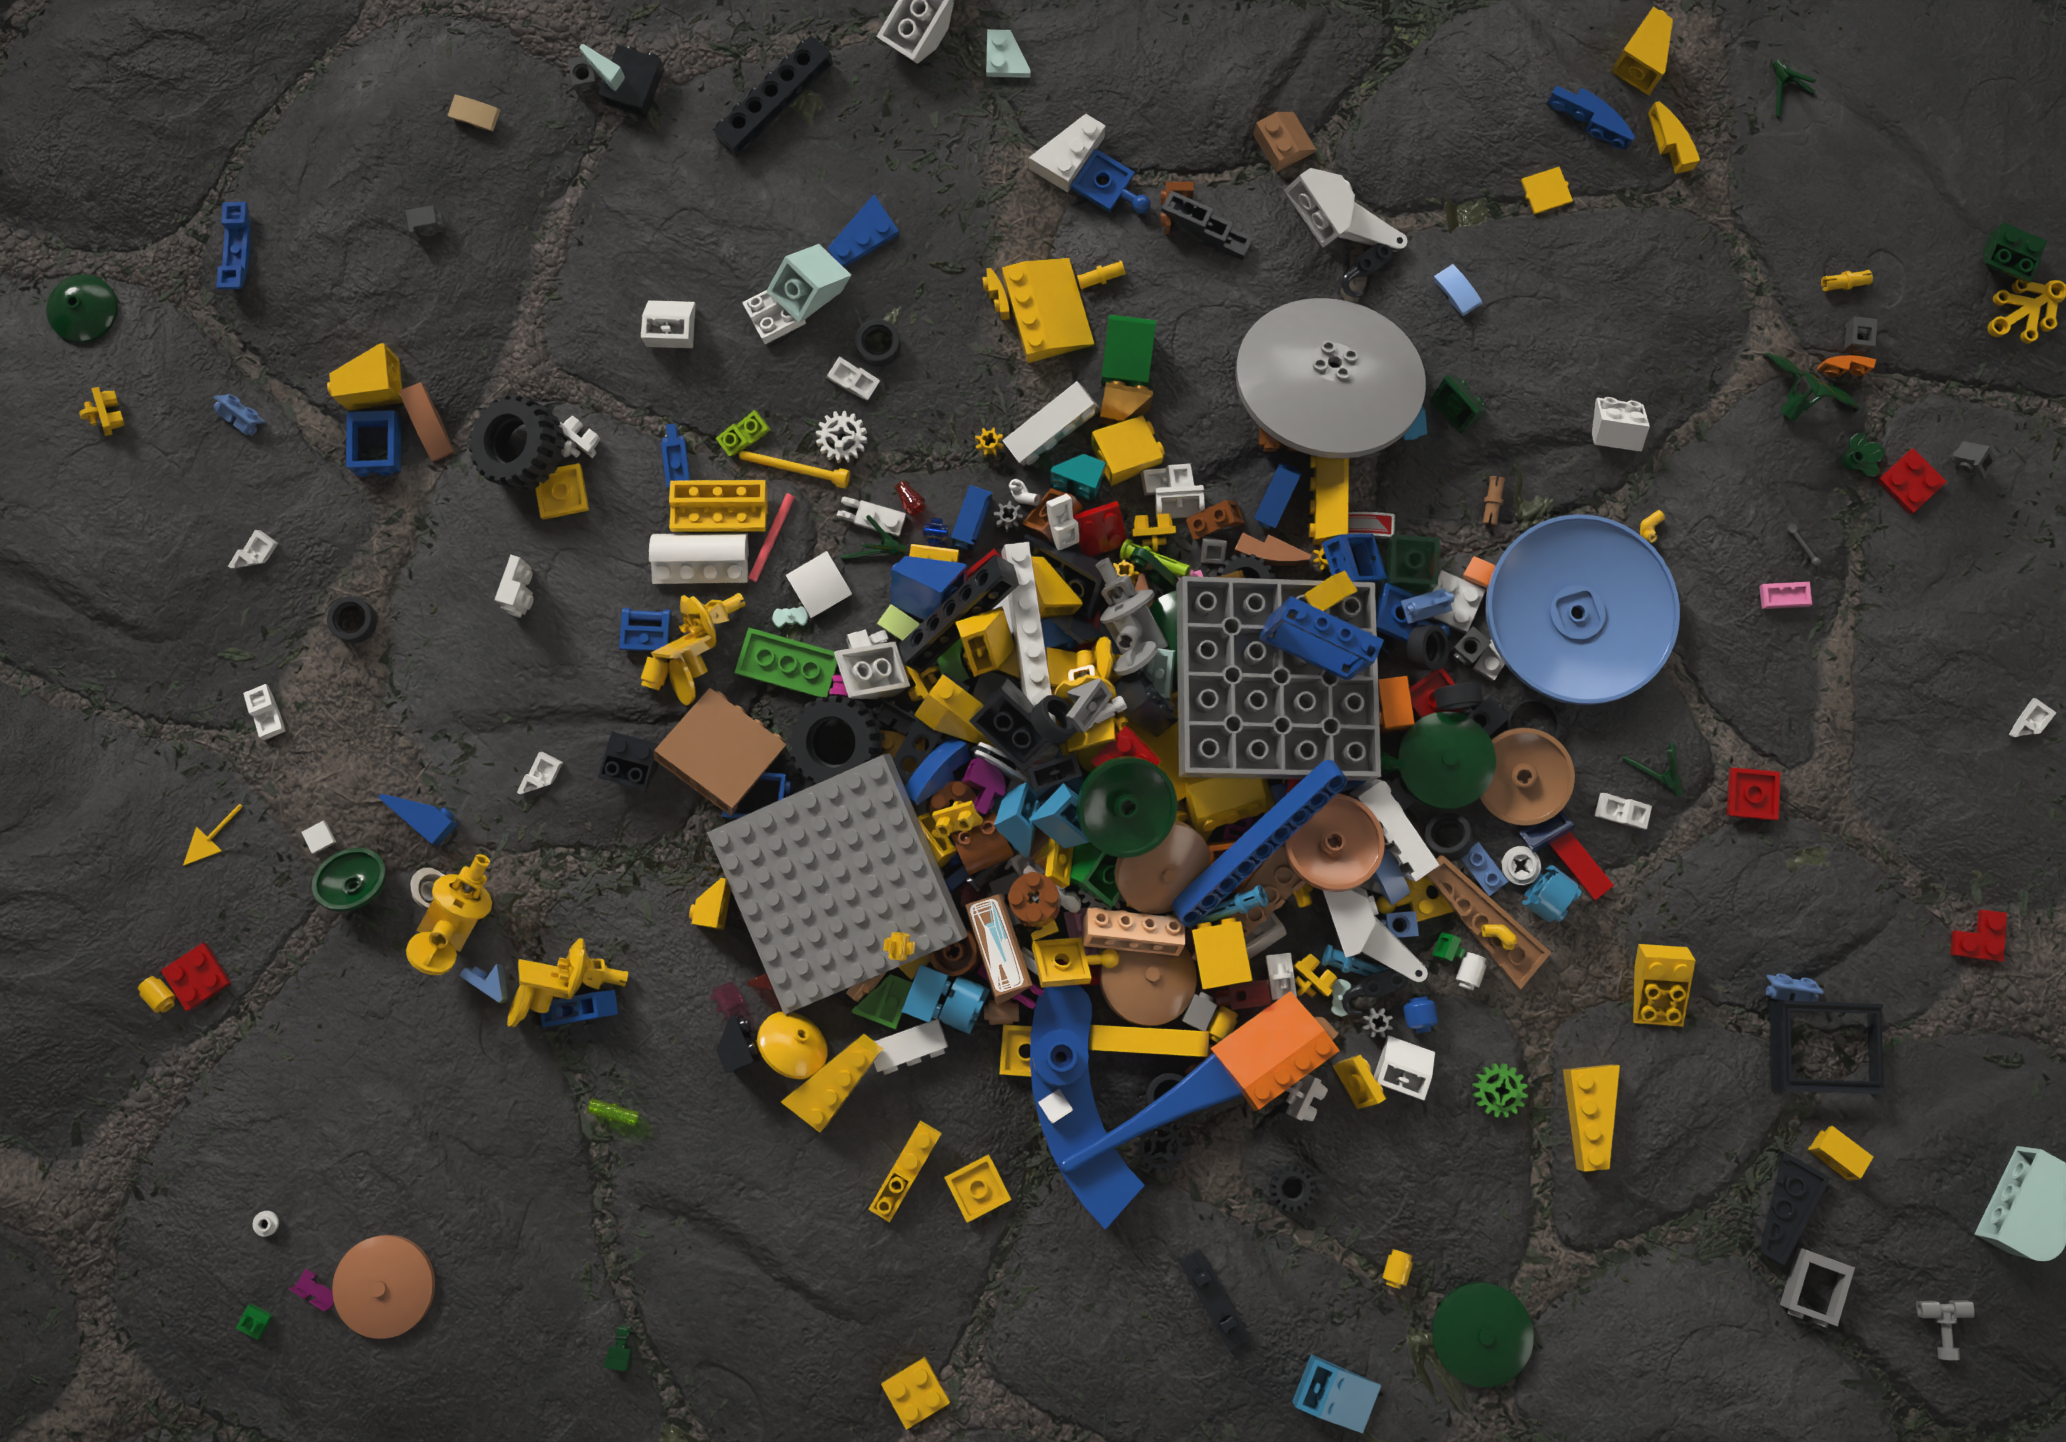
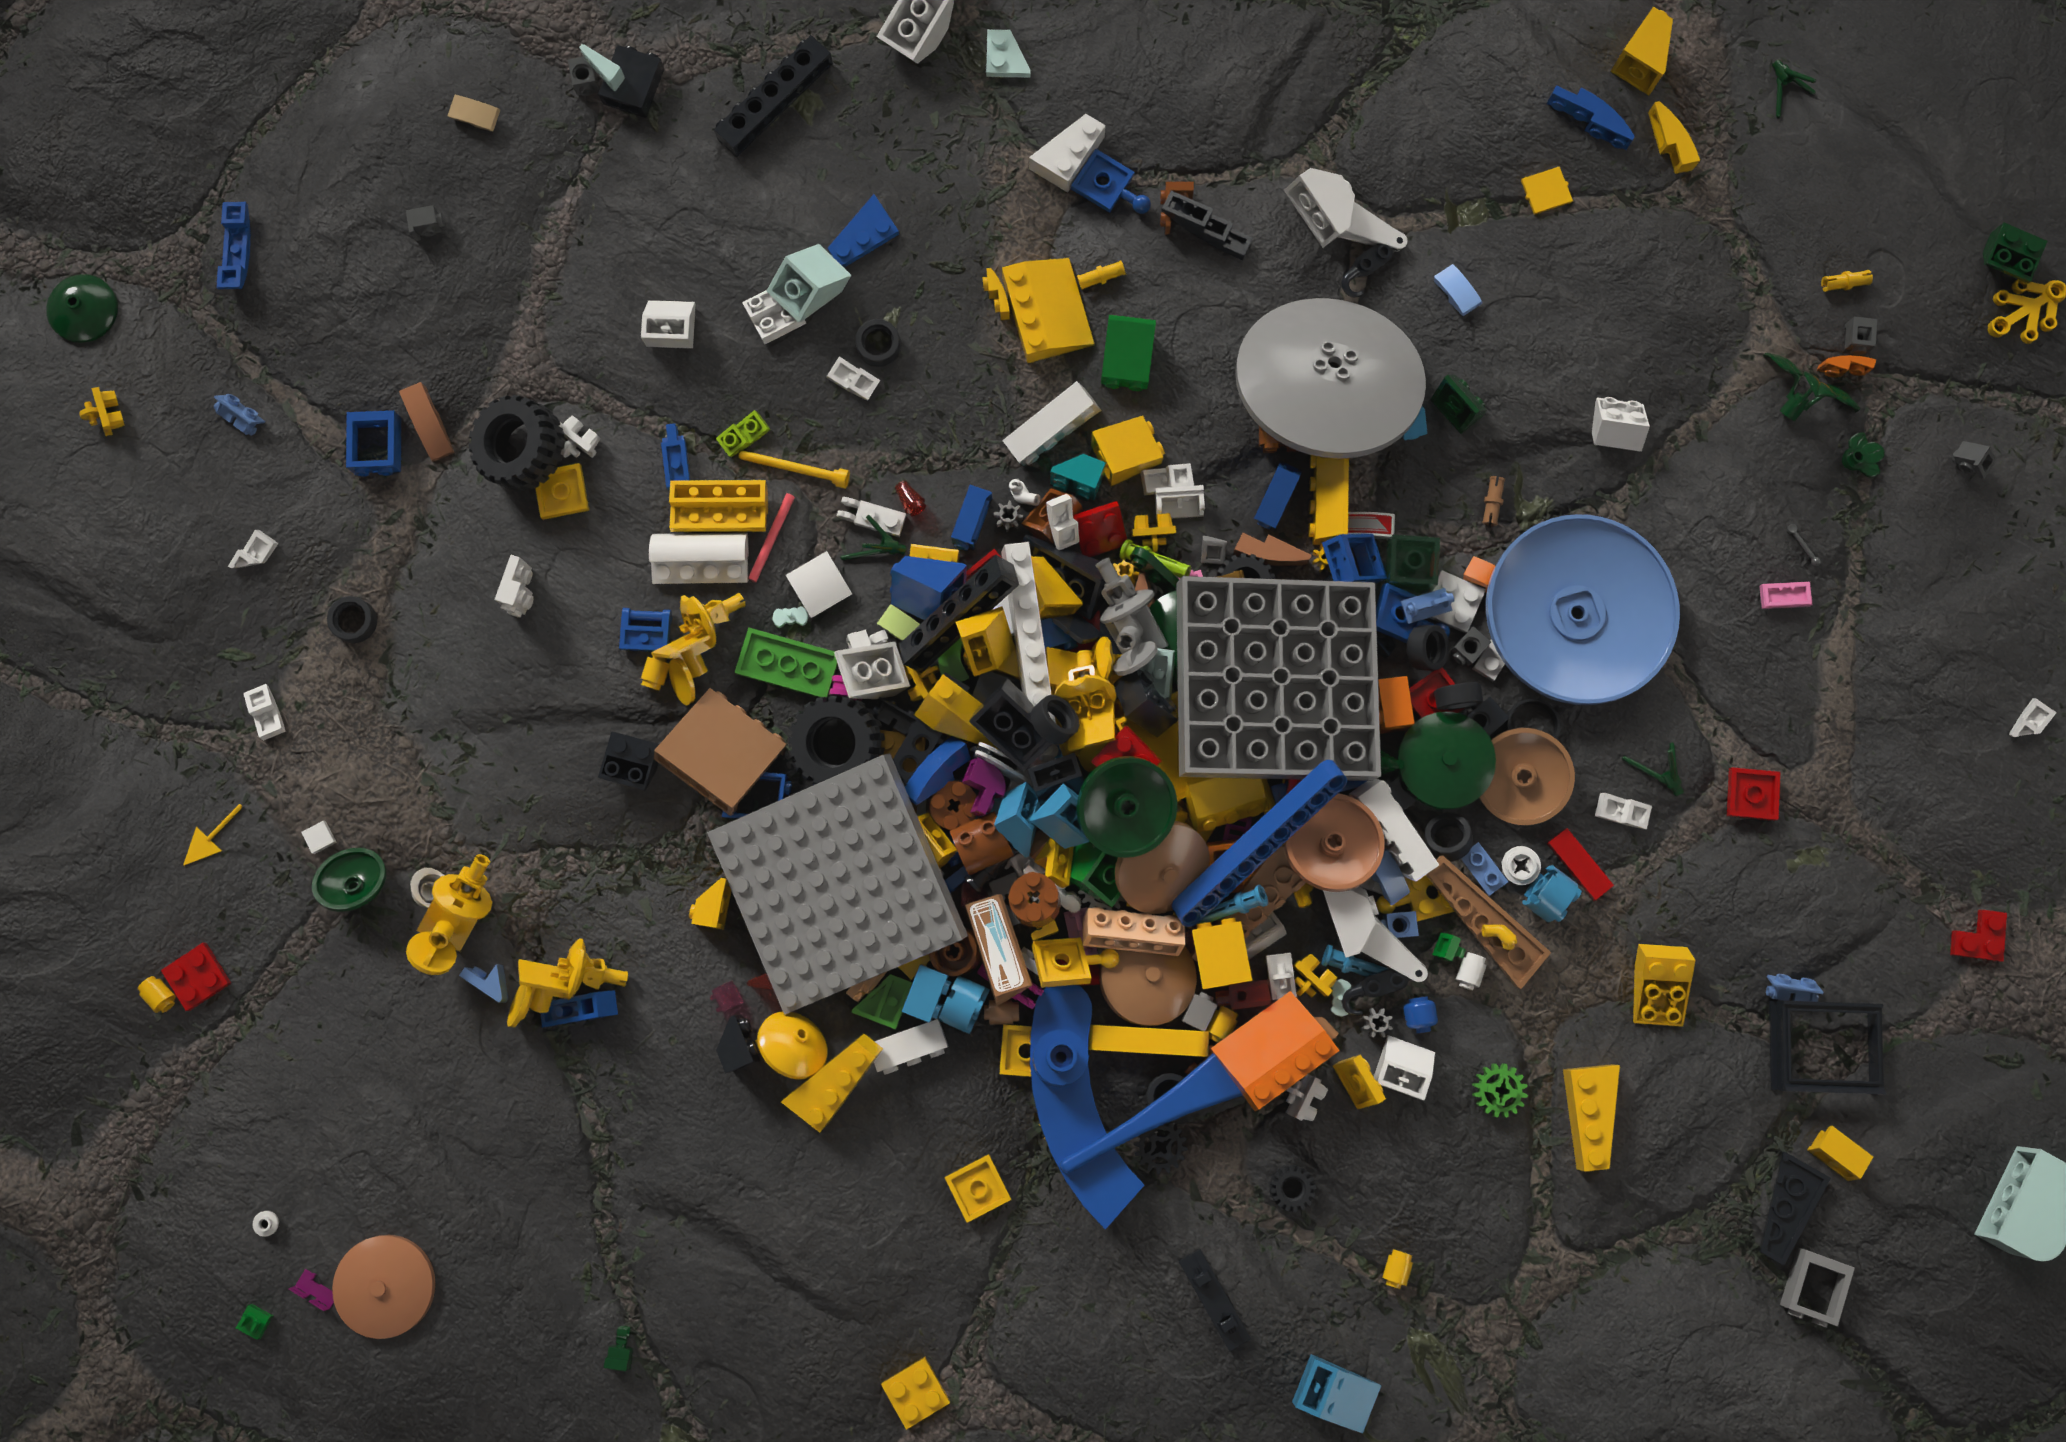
yellow slope [327,343,403,411] -> none
blue slope [378,794,458,846] -> none
white slope [517,752,563,794] -> none
clear neon green pin [587,1098,639,1127] -> none
white gear [816,411,867,463] -> none
yellow slope [868,1120,942,1222] -> none
yellow gear [883,932,915,961] -> none
clear blue gear [923,517,949,548] -> none
yellow hips [932,801,983,838] -> none
yellow gear [975,427,1004,458] -> none
white slope [1038,1089,1073,1124] -> none
light grey slope [1066,679,1112,733] -> none
white axle [1088,696,1127,729] -> none
pearl gold slope [1099,381,1153,425] -> none
dark orange bracket [1186,499,1245,540] -> none
medium nougat slope [1253,112,1316,173] -> none
blue window [1259,596,1384,681] -> none
yellow slope [1303,570,1357,611] -> none
dark green dish [1431,1282,1534,1387] -> none
dark blue tile [1519,810,1574,853] -> none
yellow arm [1640,510,1665,543] -> none
red plate [1876,448,1947,515] -> none
light grey bar [1916,1300,1974,1360] -> none

